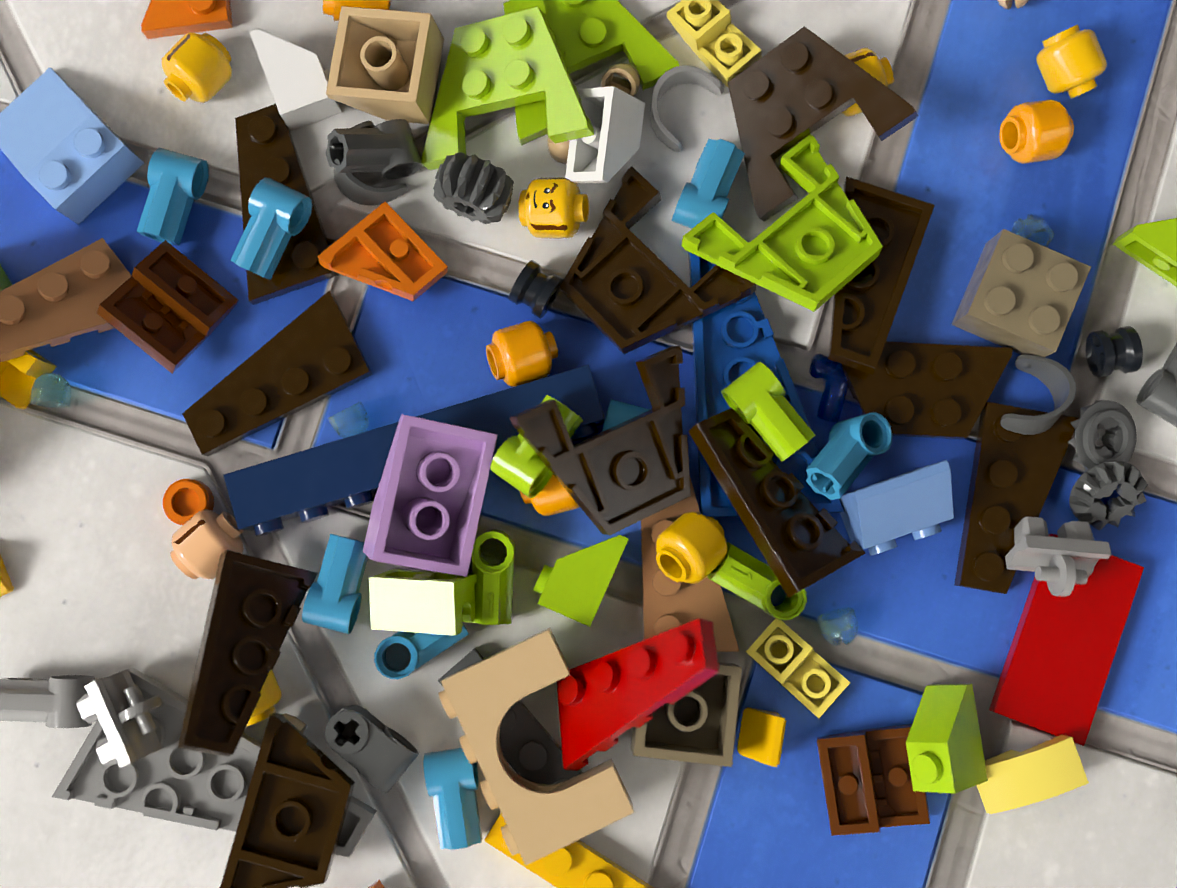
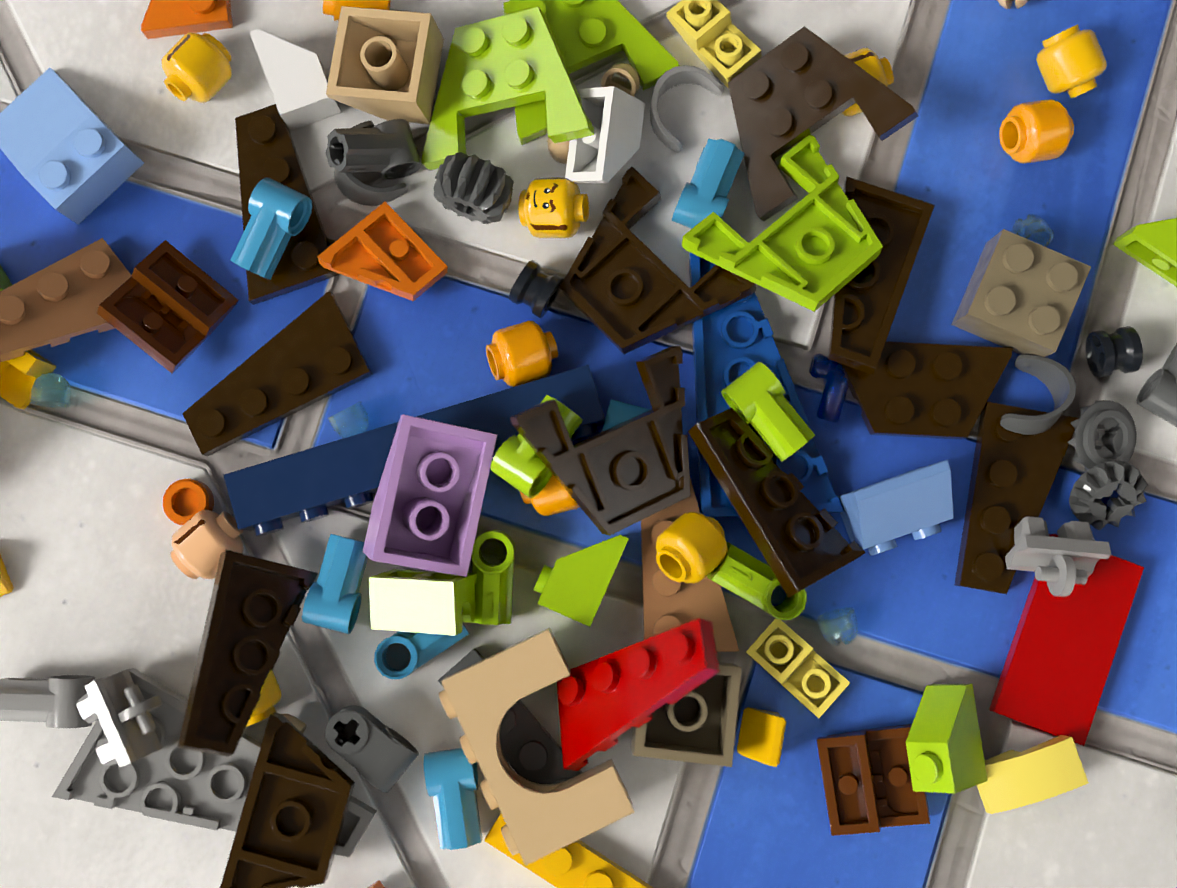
dark azure piece [136,148,209,246] -> none
dark azure piece [806,412,893,500] -> none

